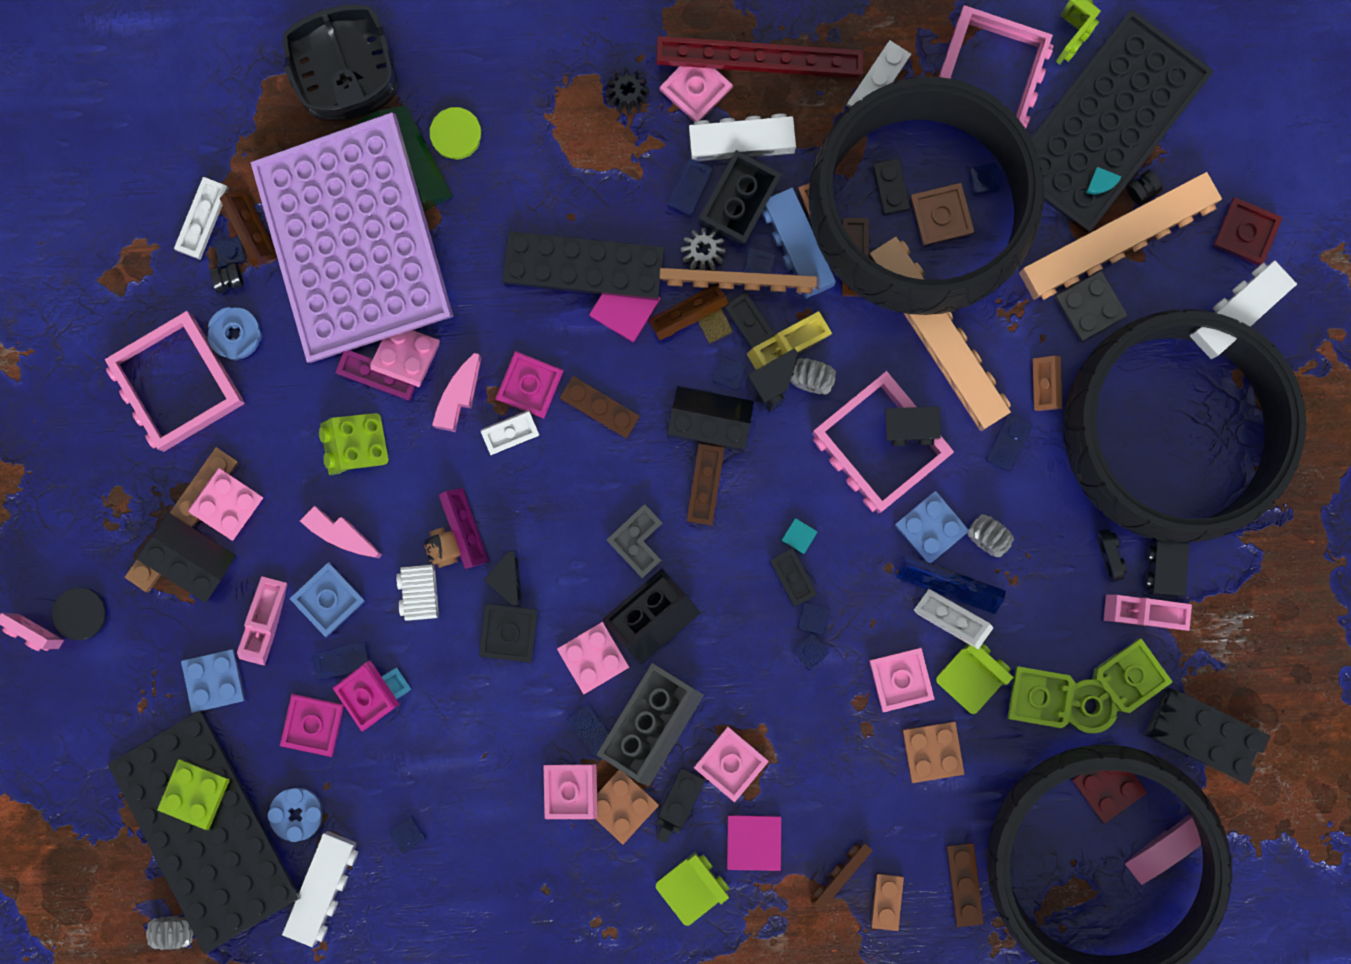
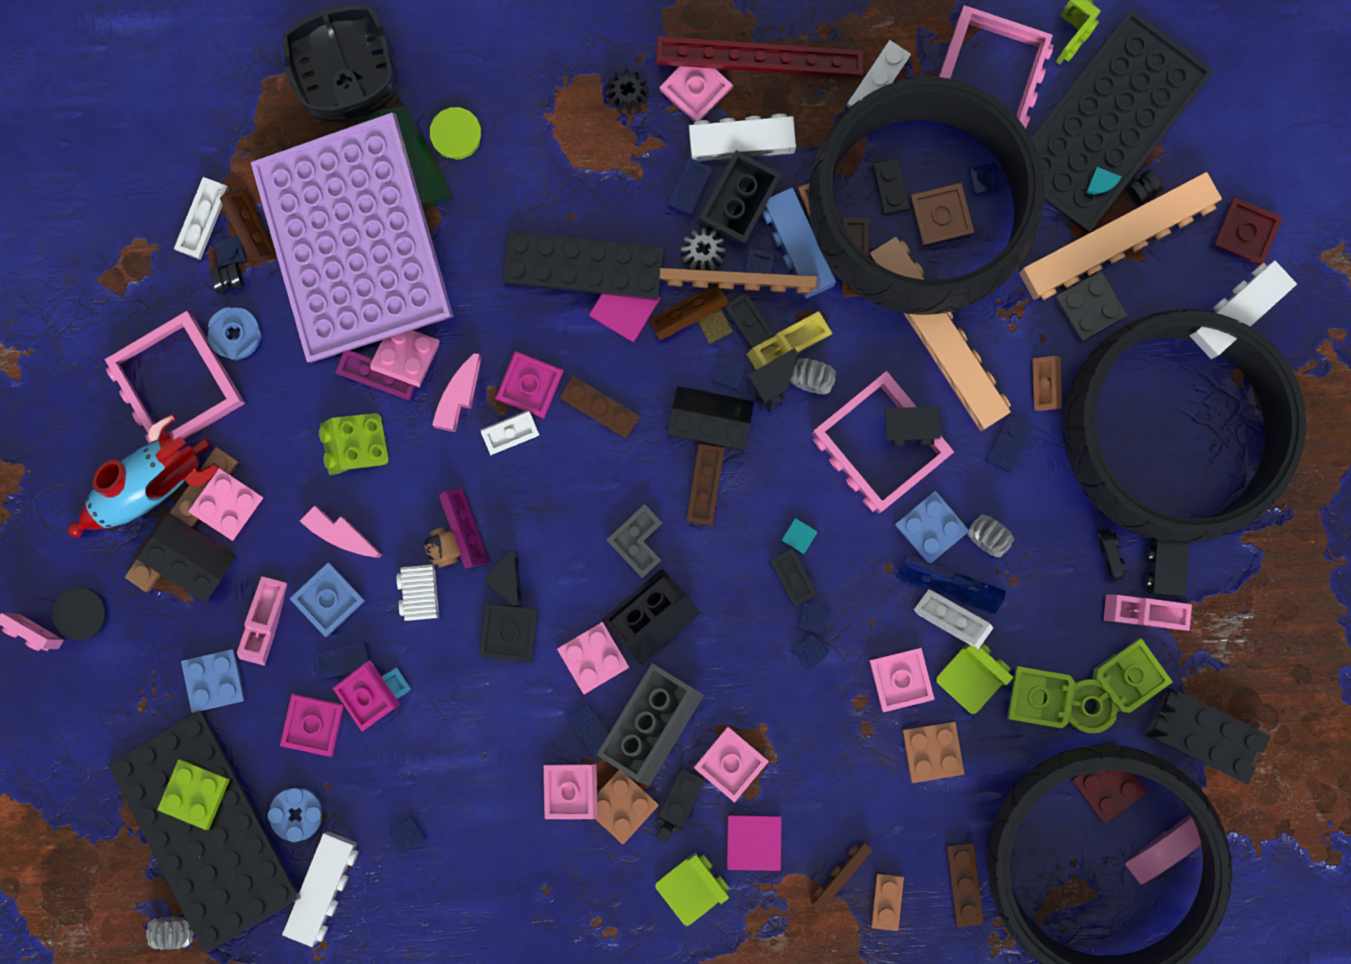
none -> piece [68,413,219,538]

